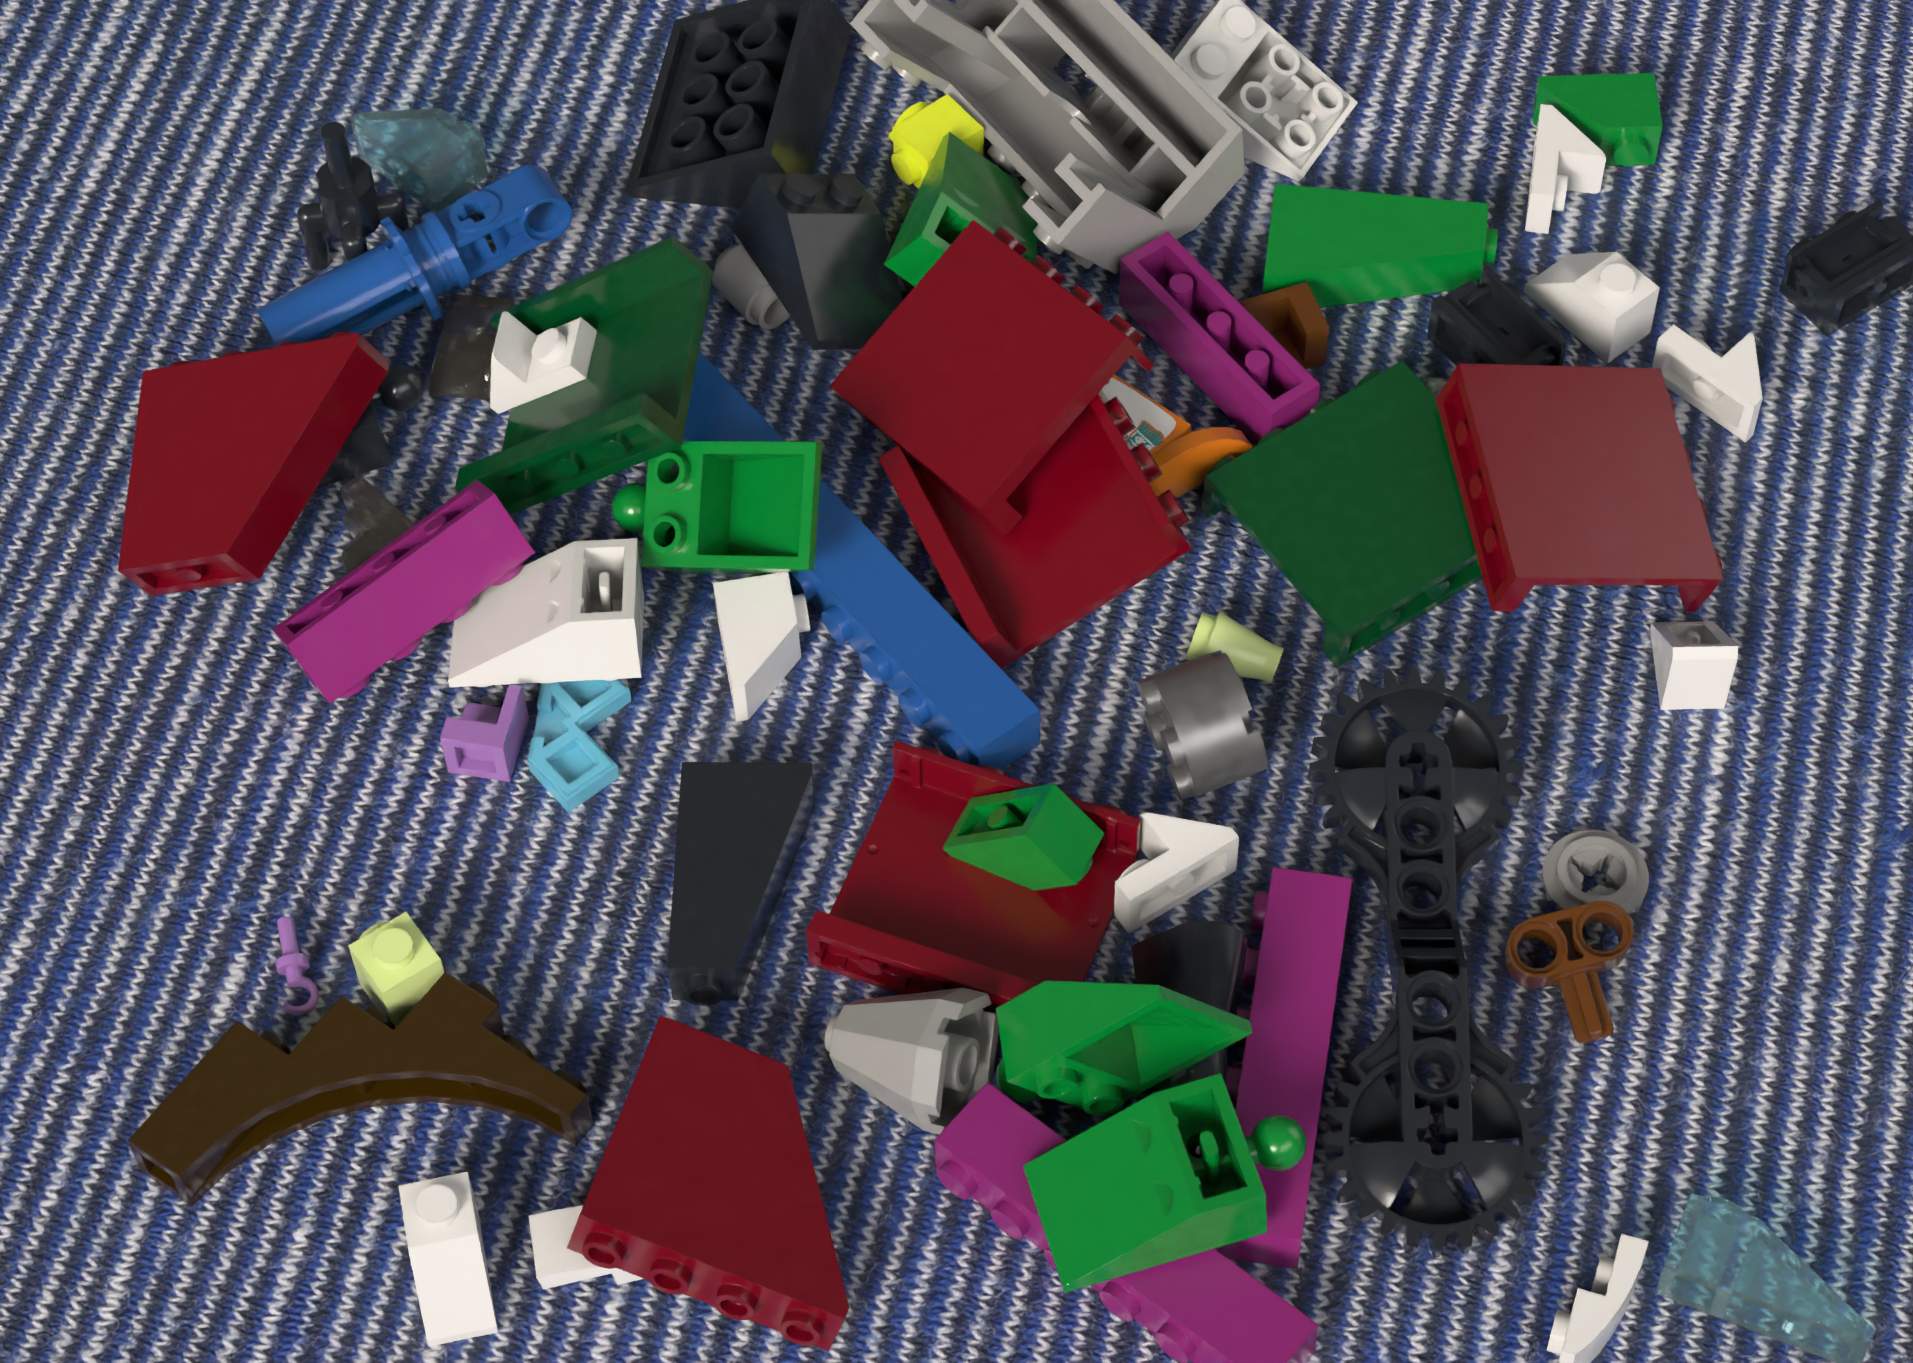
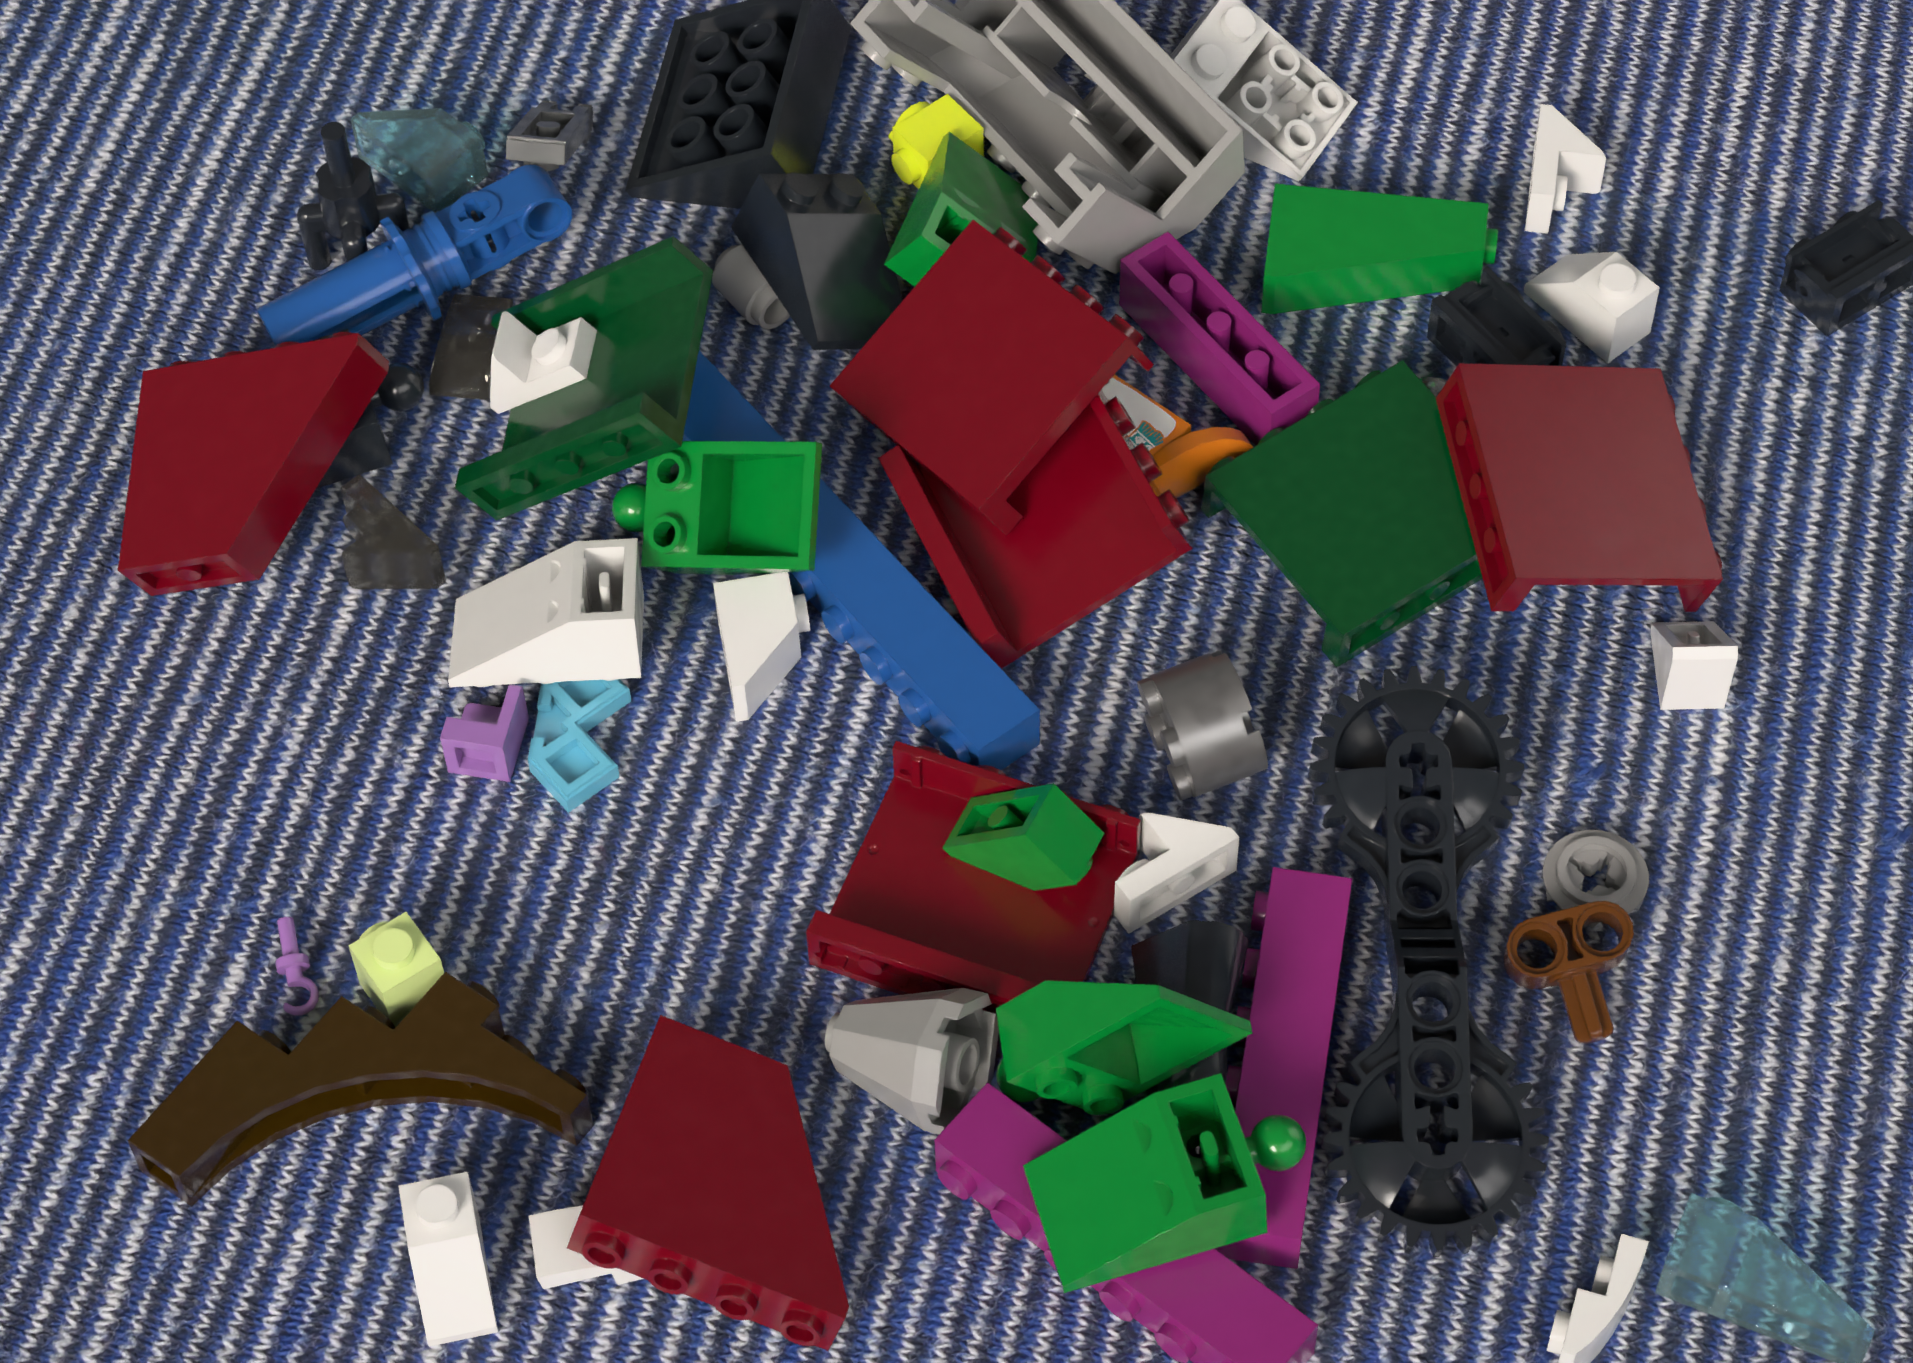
magenta brick [272,480,535,704] -> none
black slope [667,762,815,1006] -> none
yellowish green cone [1185,611,1284,684] -> none
reddish brown panel [1240,282,1329,370] -> none
green slope [1532,73,1663,167] -> none
white slope [1652,324,1763,443] -> none
none -> dark grey hinge [506,100,593,171]

